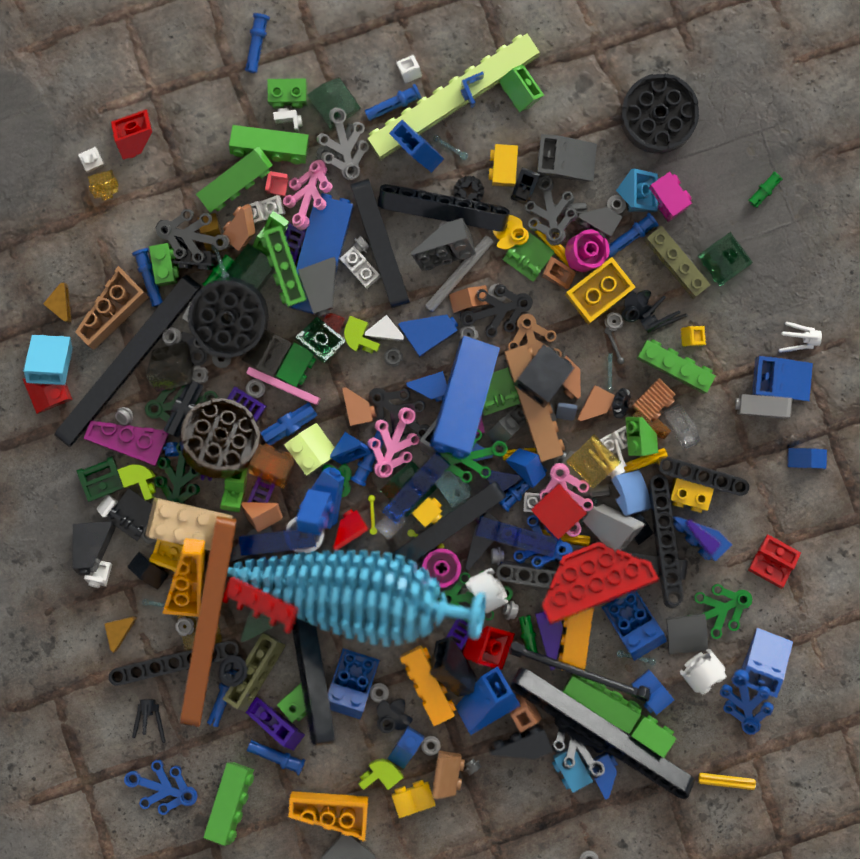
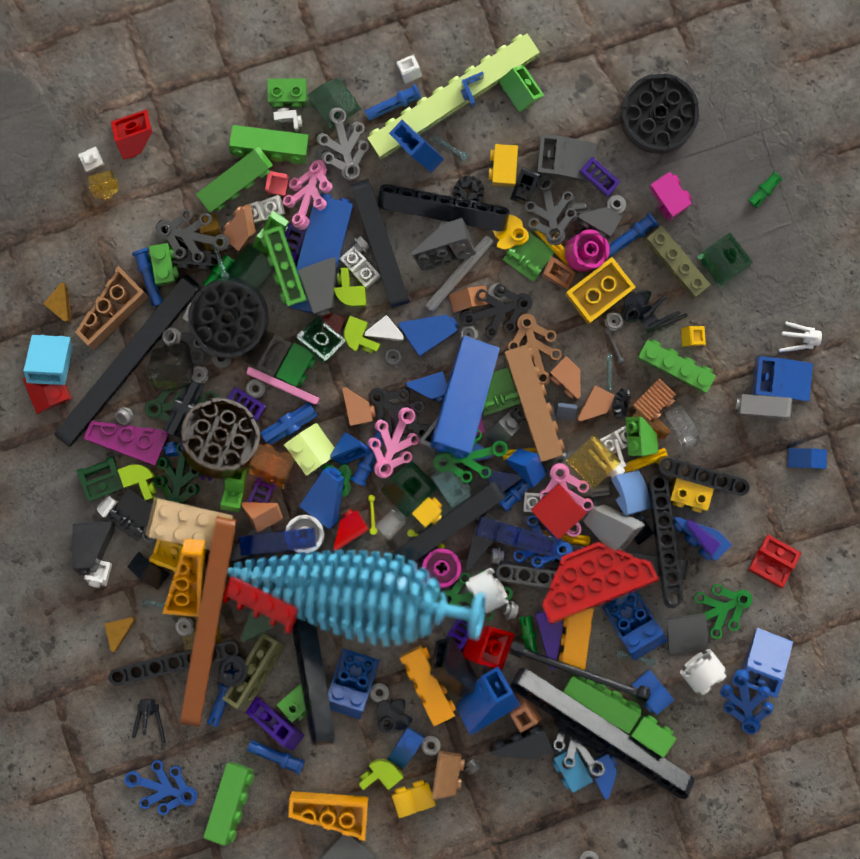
blue pin [245,13,270,73] -> none
blue brick [296,489,334,536] -> none
clear blue slope [382,452,451,524] -> none
black panel [513,345,575,408] -> none
dark azure slope [616,169,658,212] -> none
yellow axle [698,773,756,790] -> none
none -> lime brick [335,268,367,308]
none -> dark purple slope [579,157,621,197]

